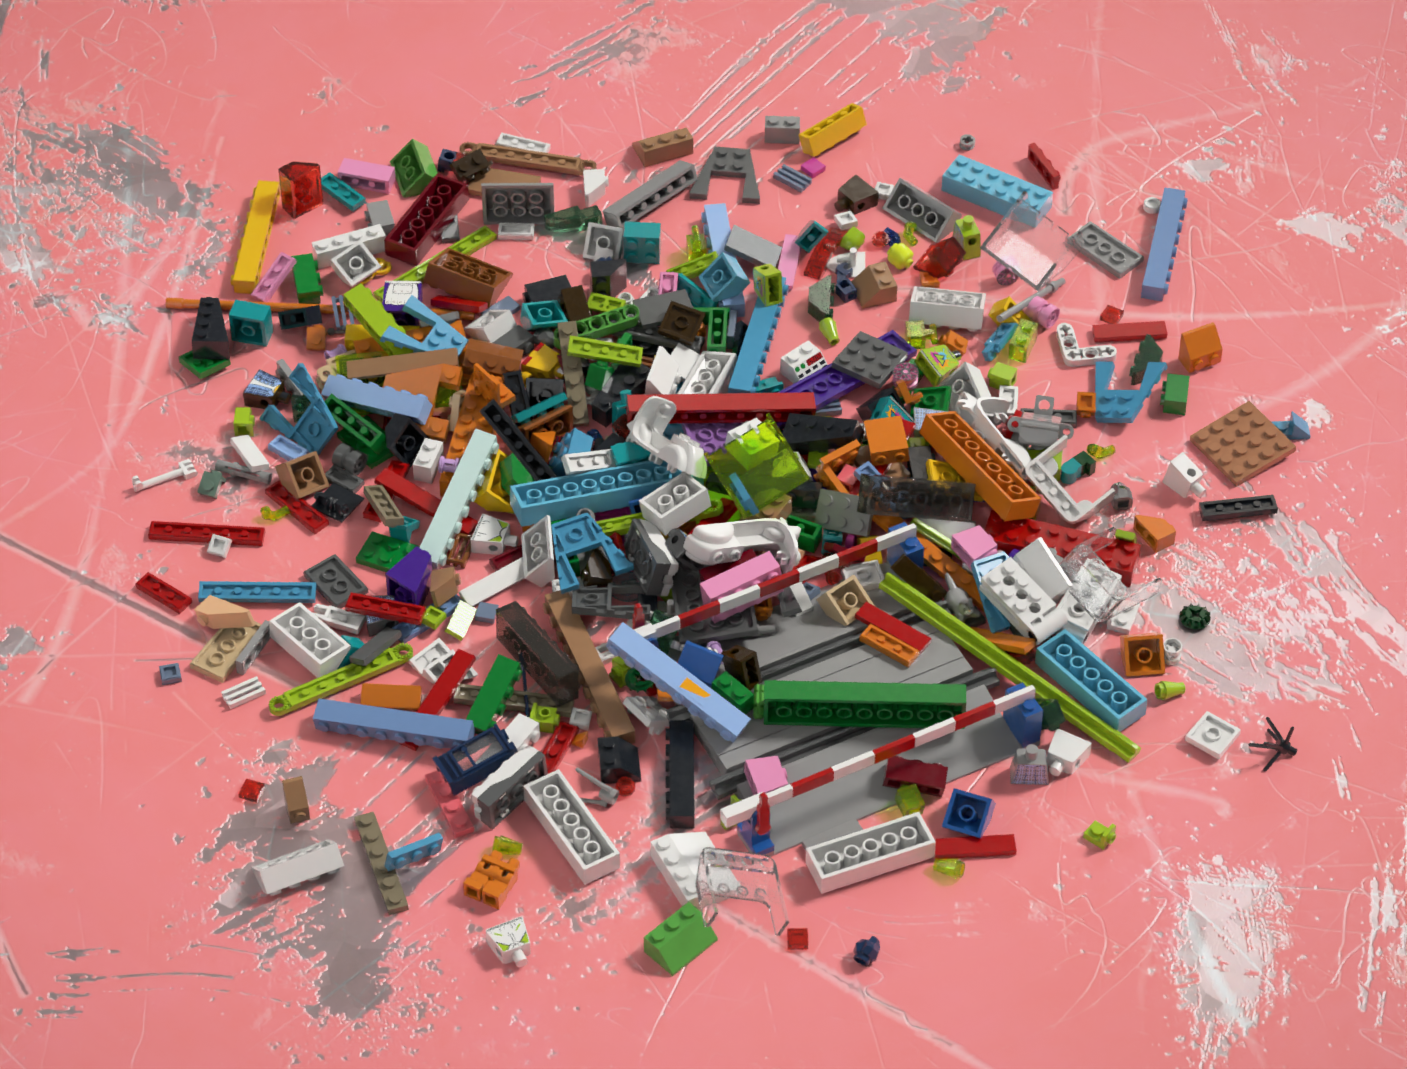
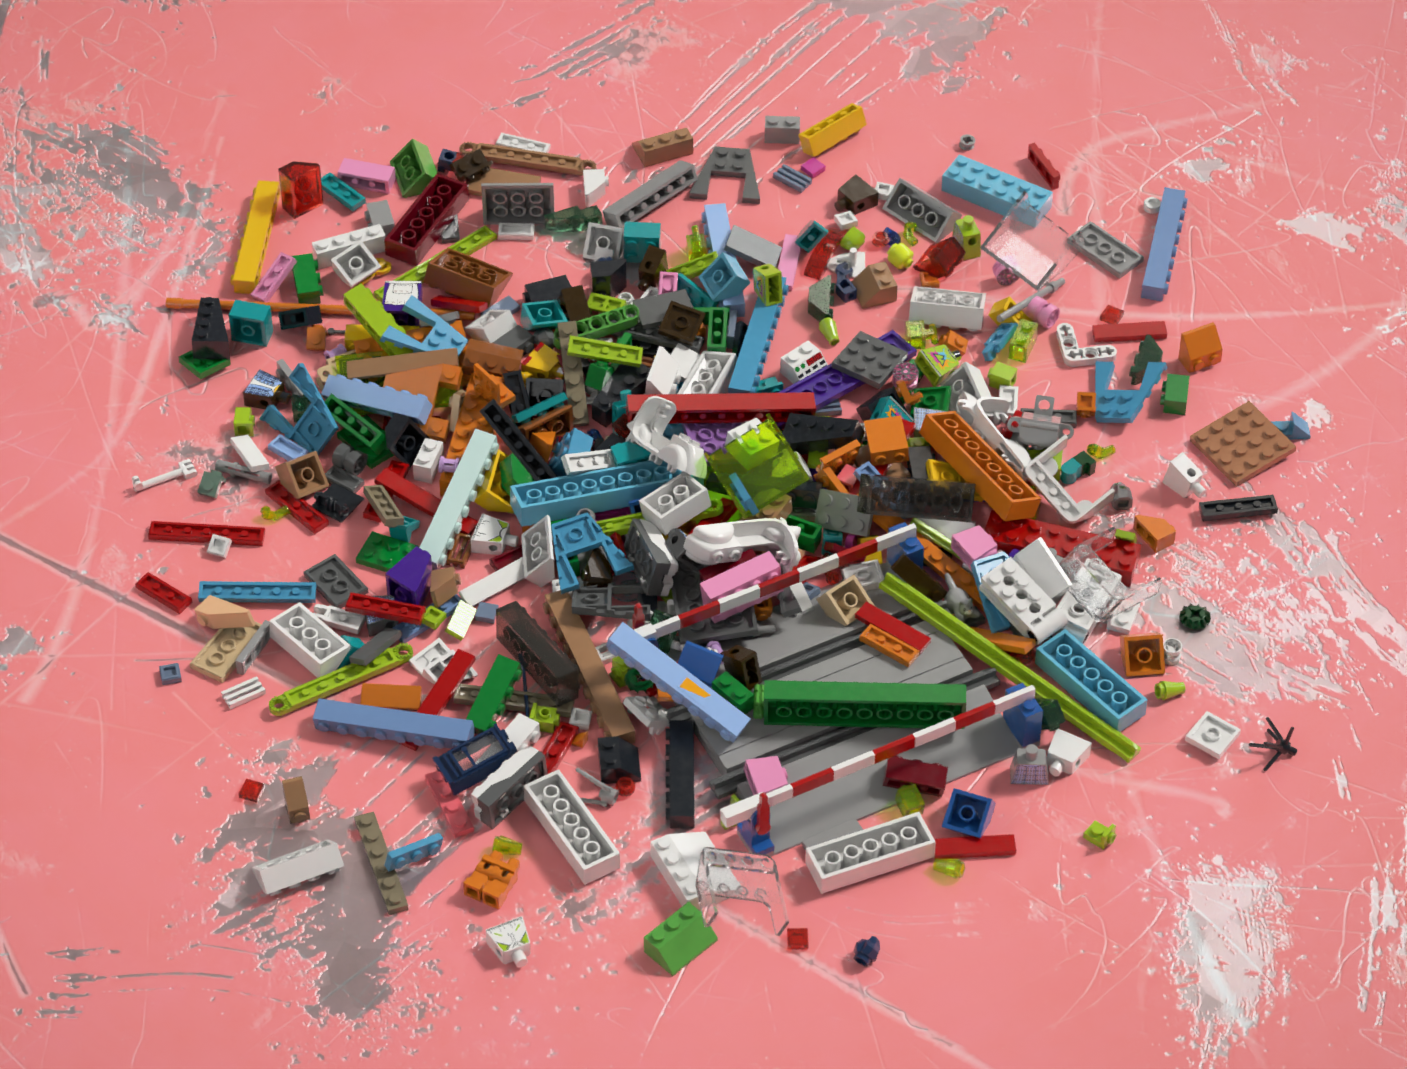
sand blue tile [331,295,354,331] -> none
none -> dark brown torso [638,245,668,291]

